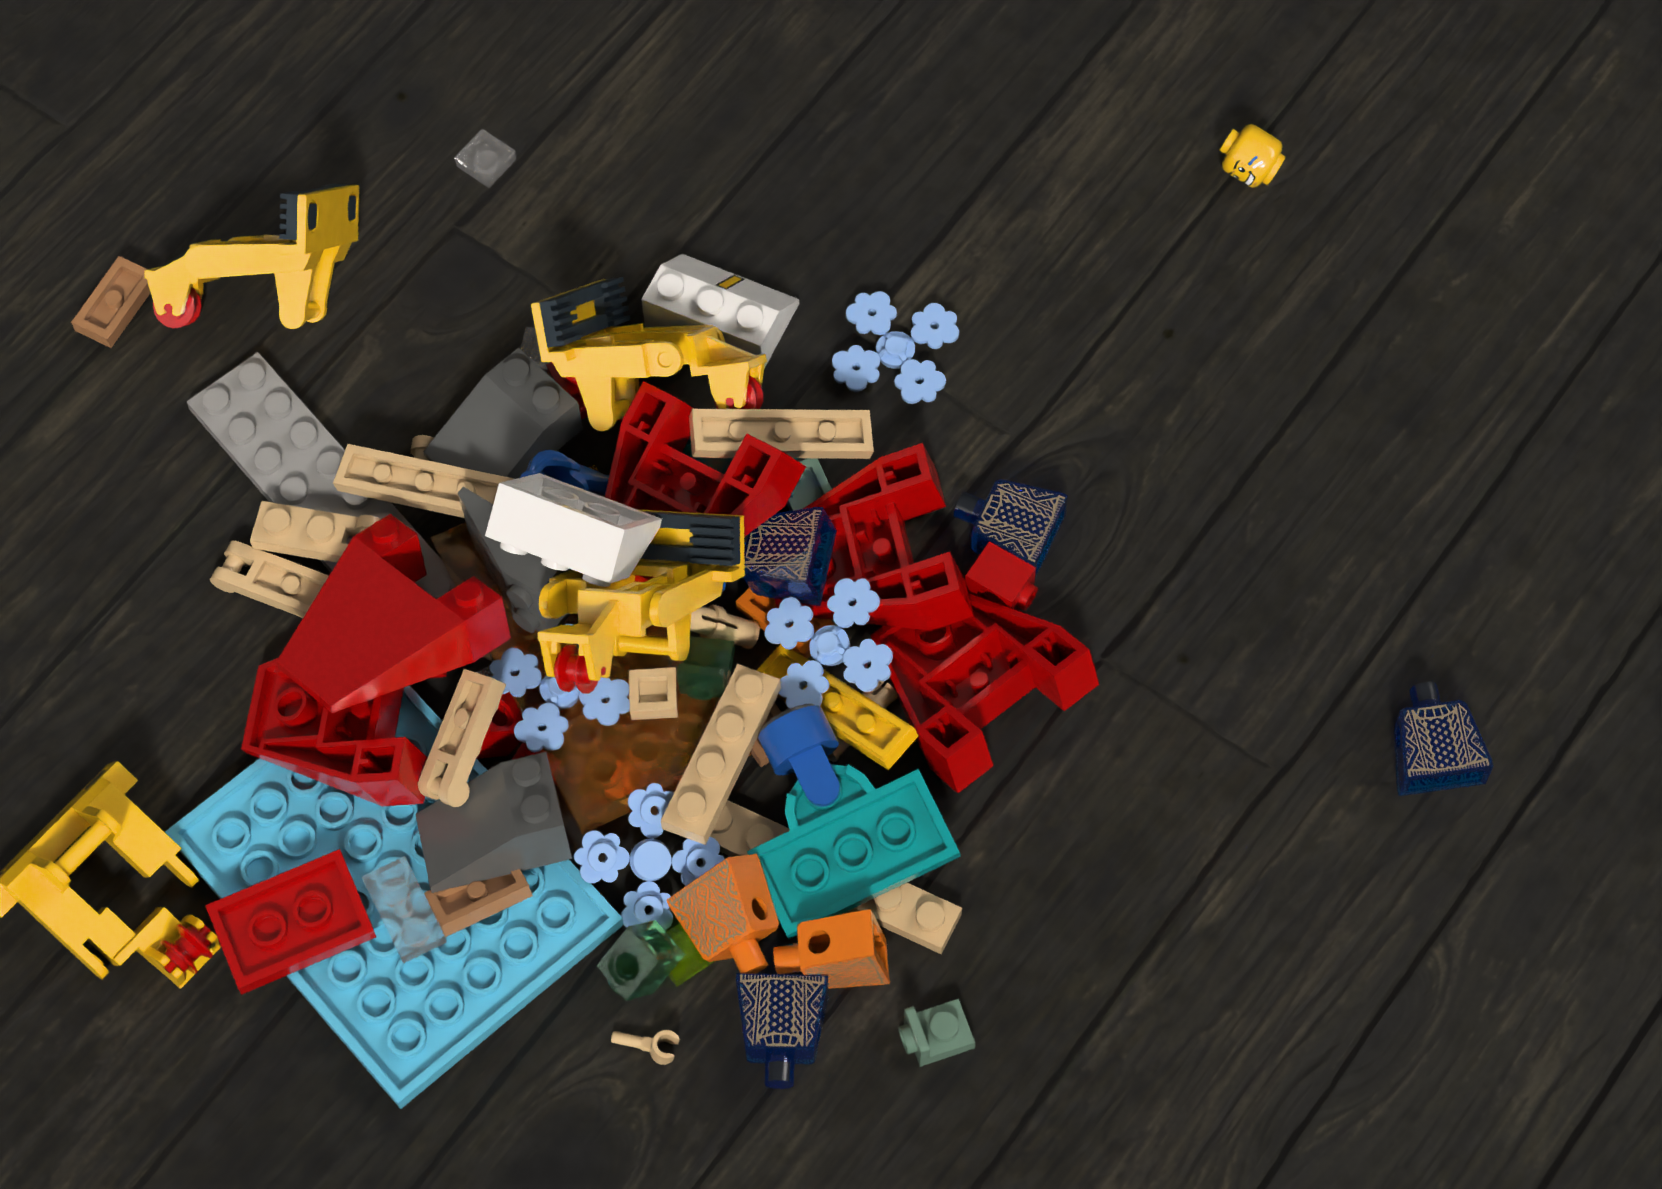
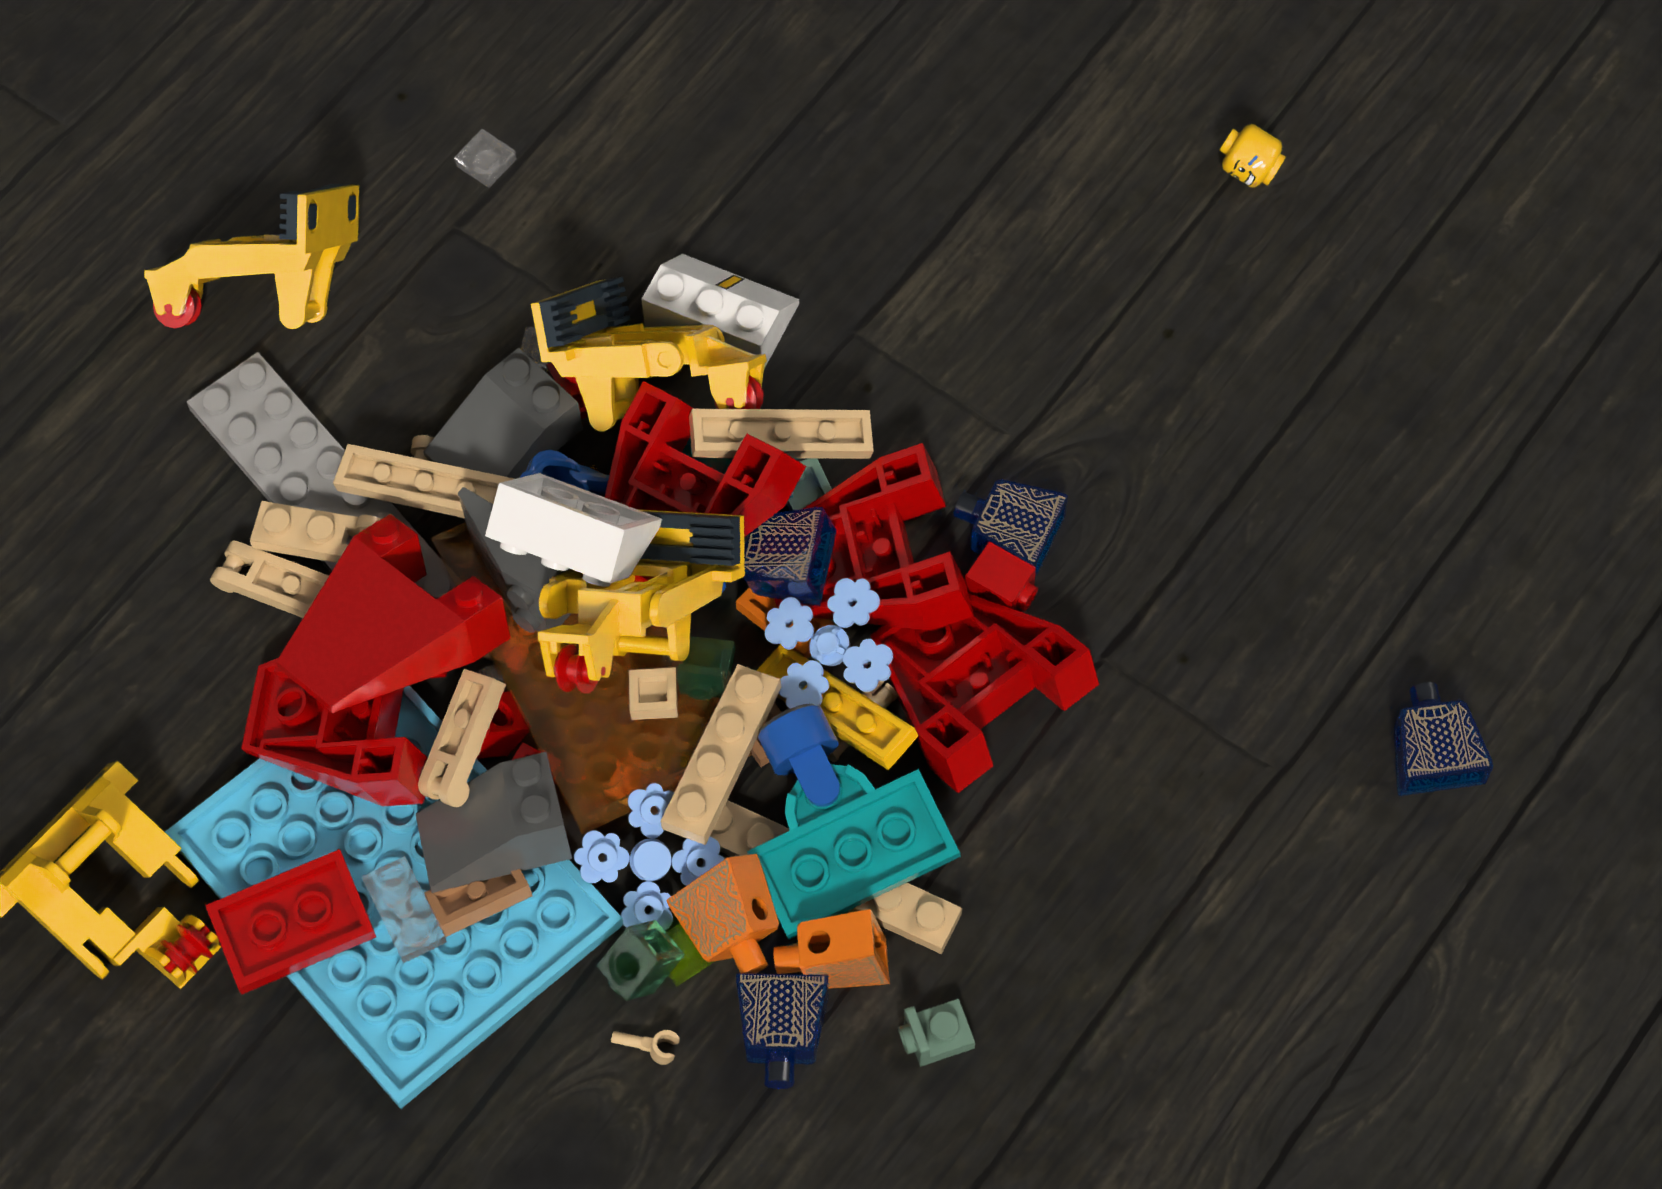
medium nougat plate [71,256,151,348] -> none
light blue plant [490,624,630,752] -> none
tan pin [690,605,760,649] -> none
light blue plant [832,291,959,404] -> none

